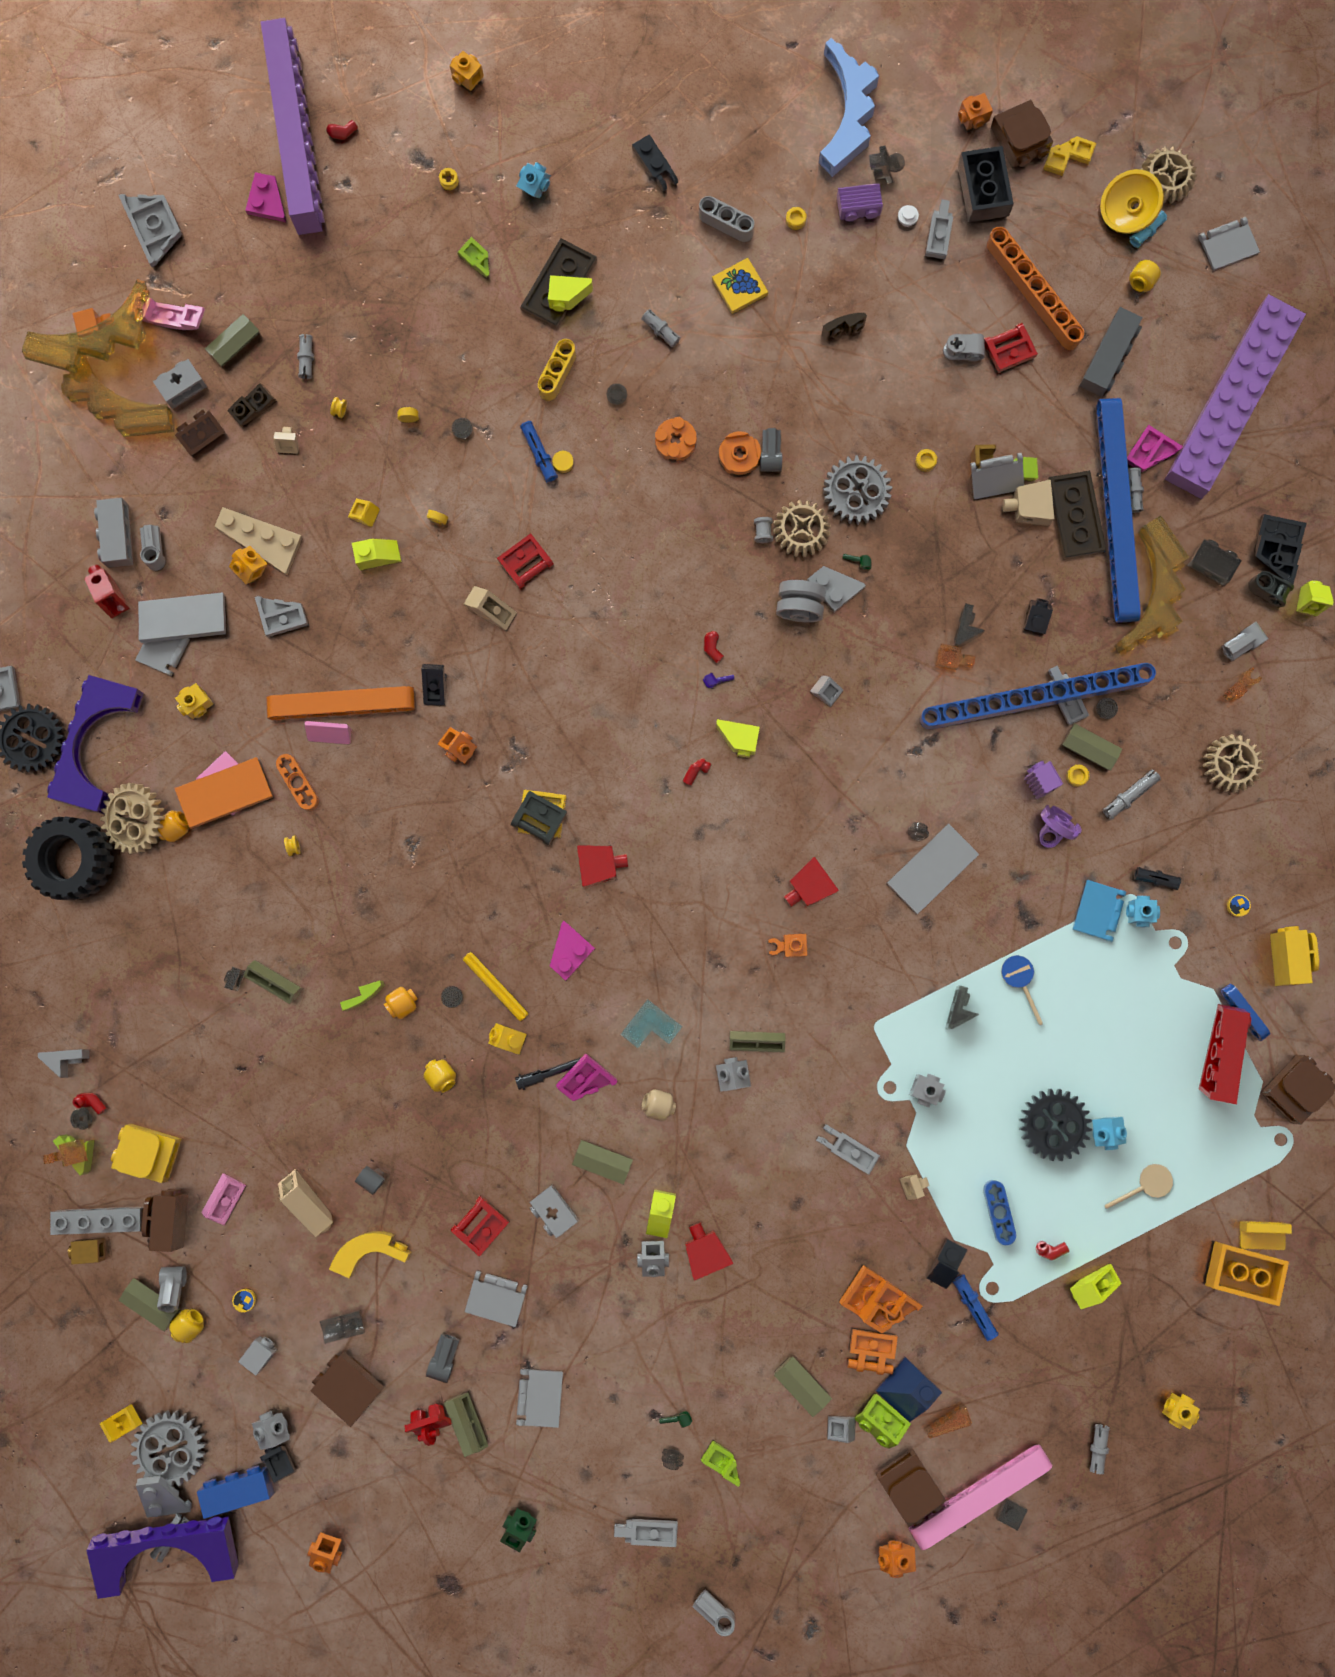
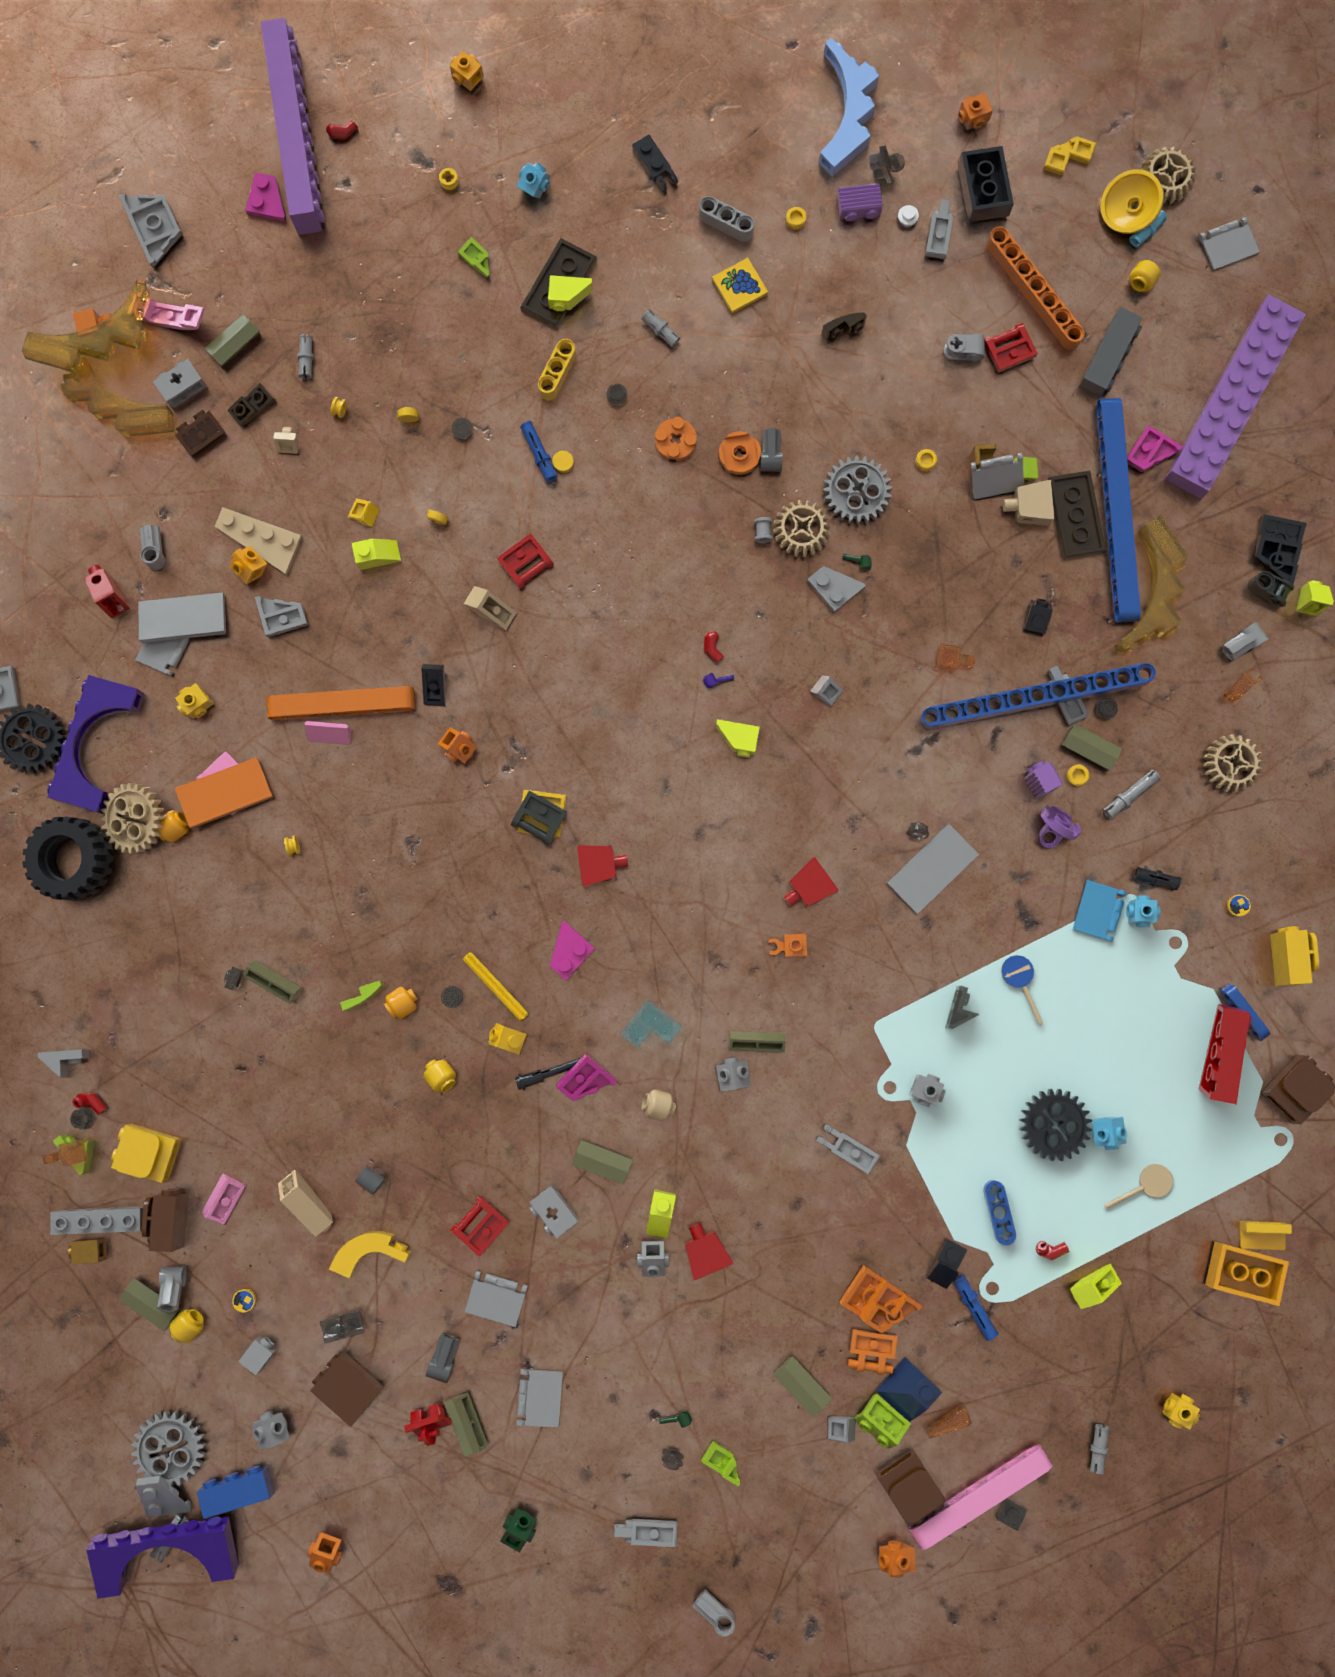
light grey brick [94,497,133,568] -> none
yellow bracket [100,1404,143,1443] -> none
black bracket [260,1446,296,1483] -> none
orange beam [276,754,319,811] -> none
red arm [683,758,711,785] -> none
light grey wheel [776,580,826,622] -> none
tan tile [900,1175,930,1200] -> none
clear smoke slope [952,603,985,650] -> none
reddish brown brick [991,100,1053,169] -> none
light grey pin [1128,468,1144,513] -> none
clear smoke brick [1187,539,1242,586] -> none

